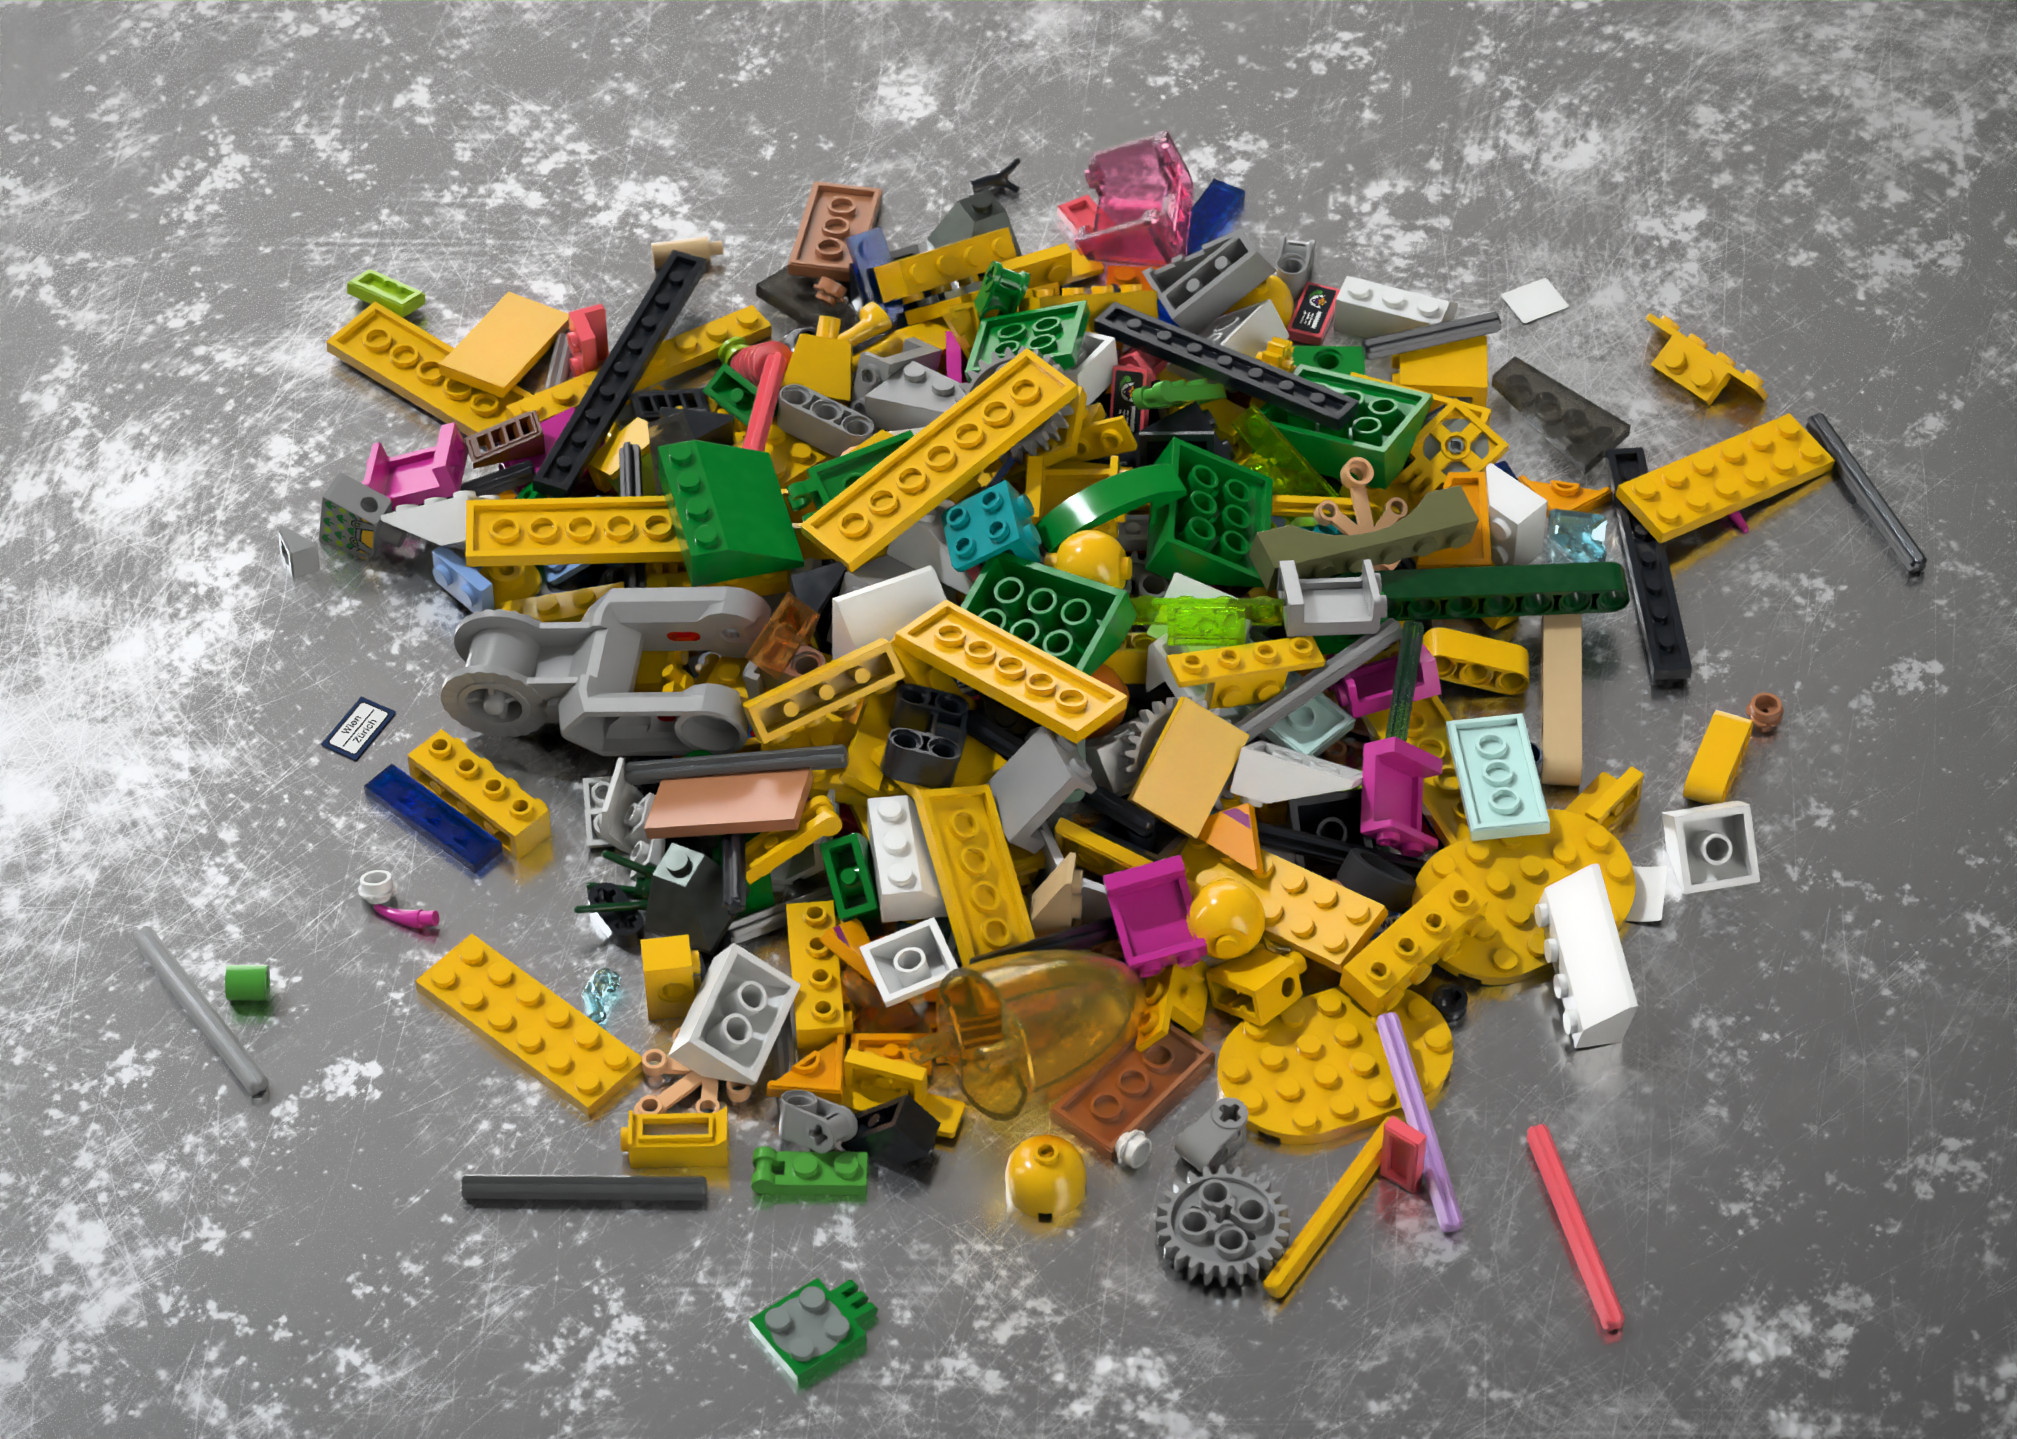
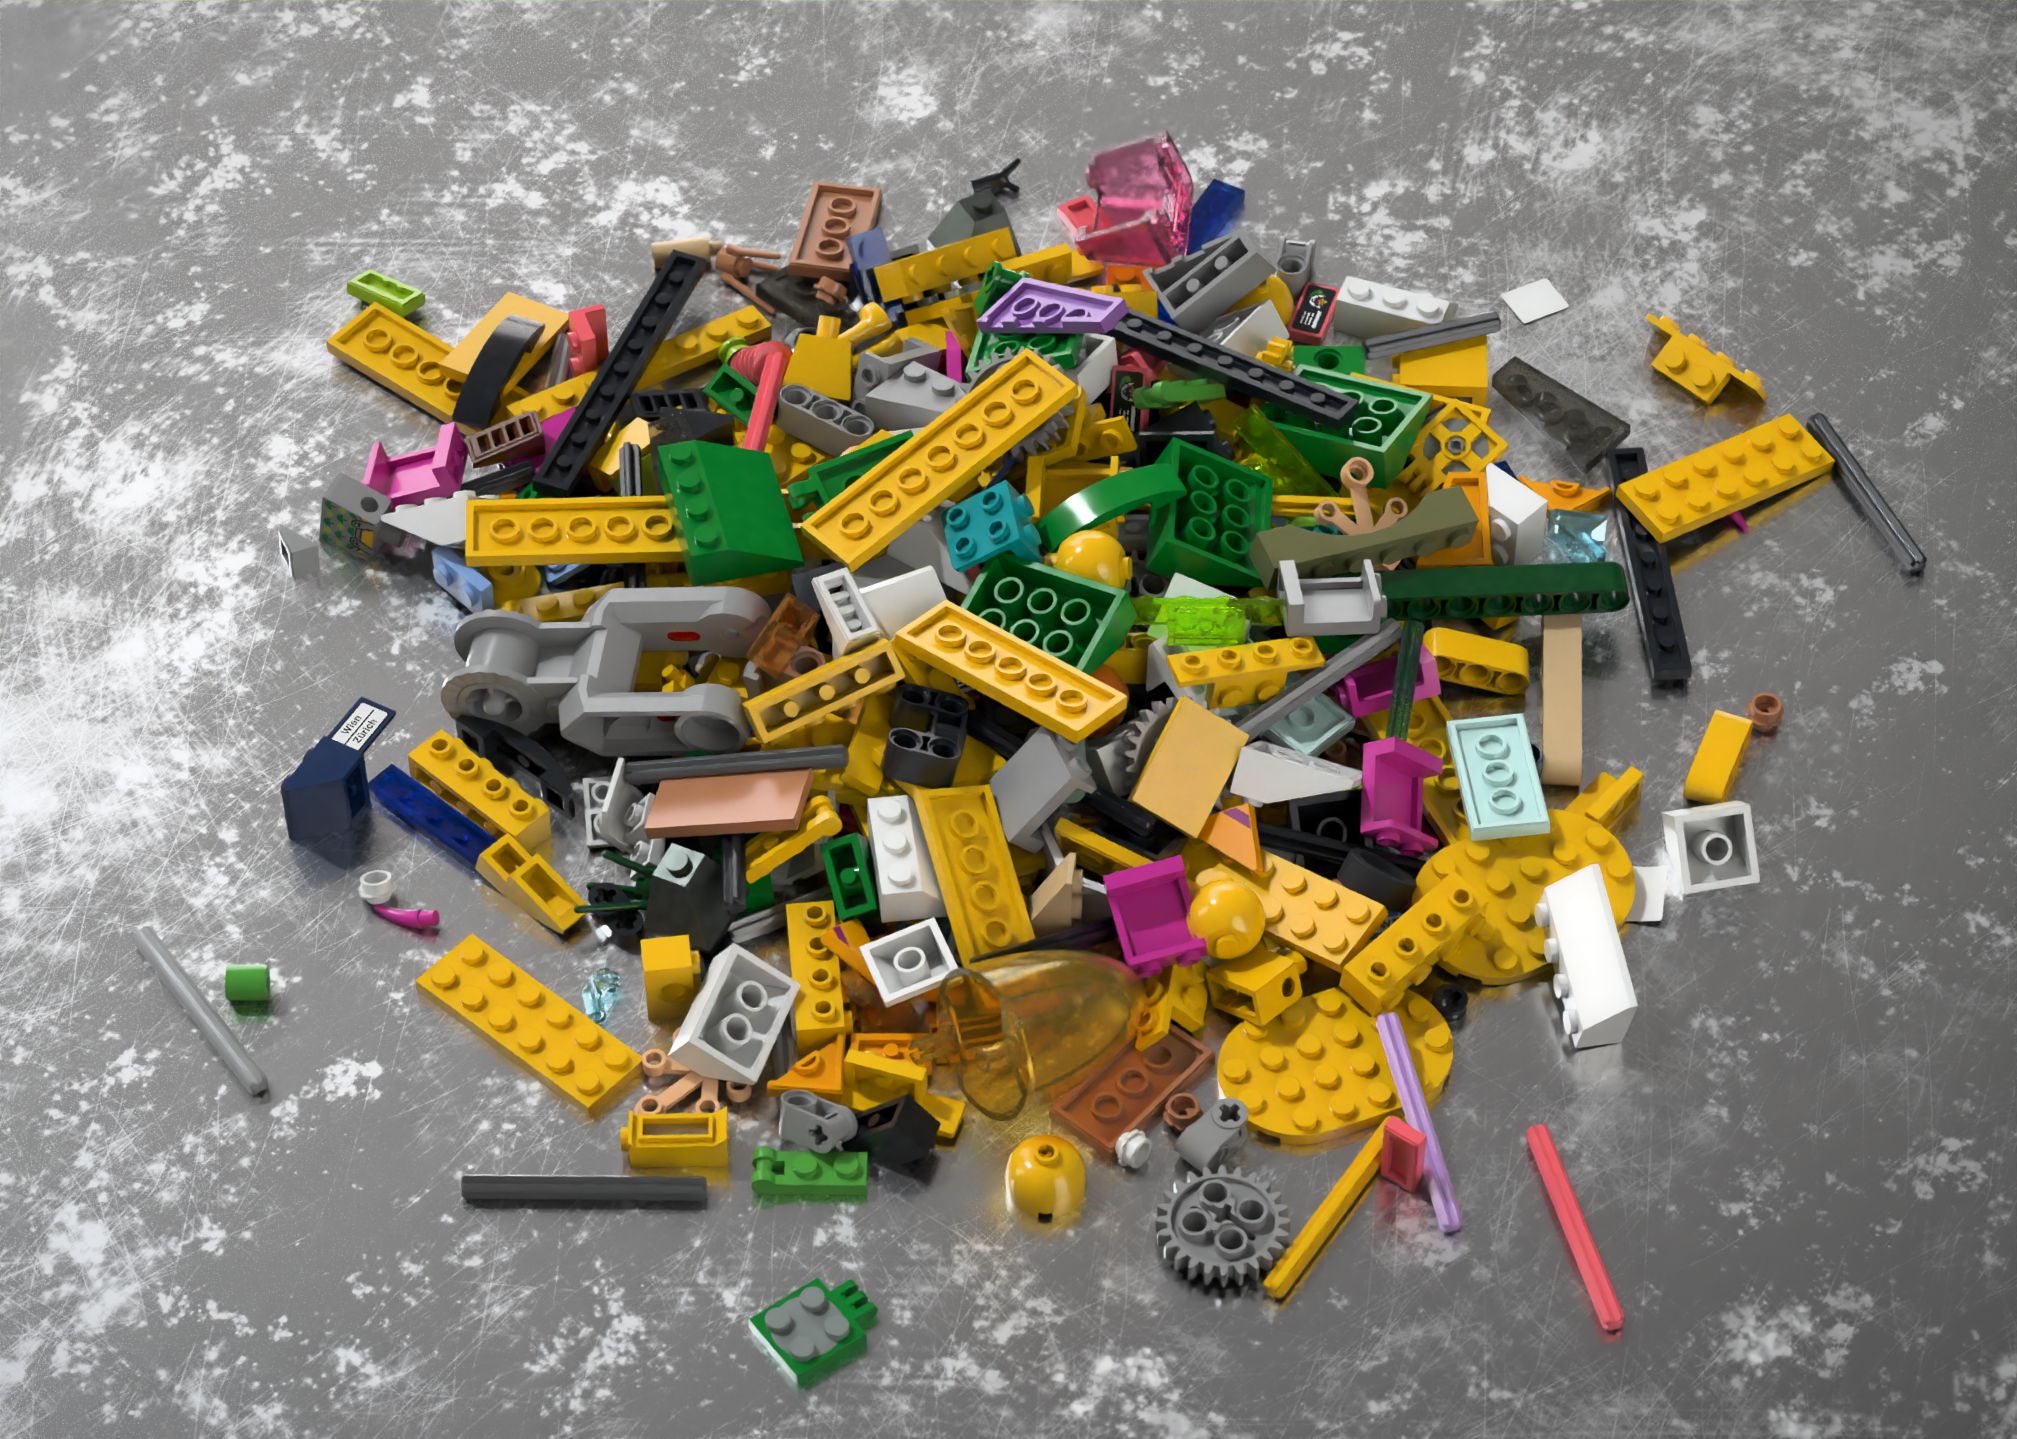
none -> dark blue slope [280,736,371,841]
none -> black slope [452,314,545,430]
none -> black slope [455,715,575,821]
none -> yellow slope [475,832,588,934]
none -> nougat plant [715,244,789,315]
none -> white slope [811,567,881,656]
none -> medium lavender wing [976,277,1129,333]
none -> nougat plate [1163,1093,1203,1131]

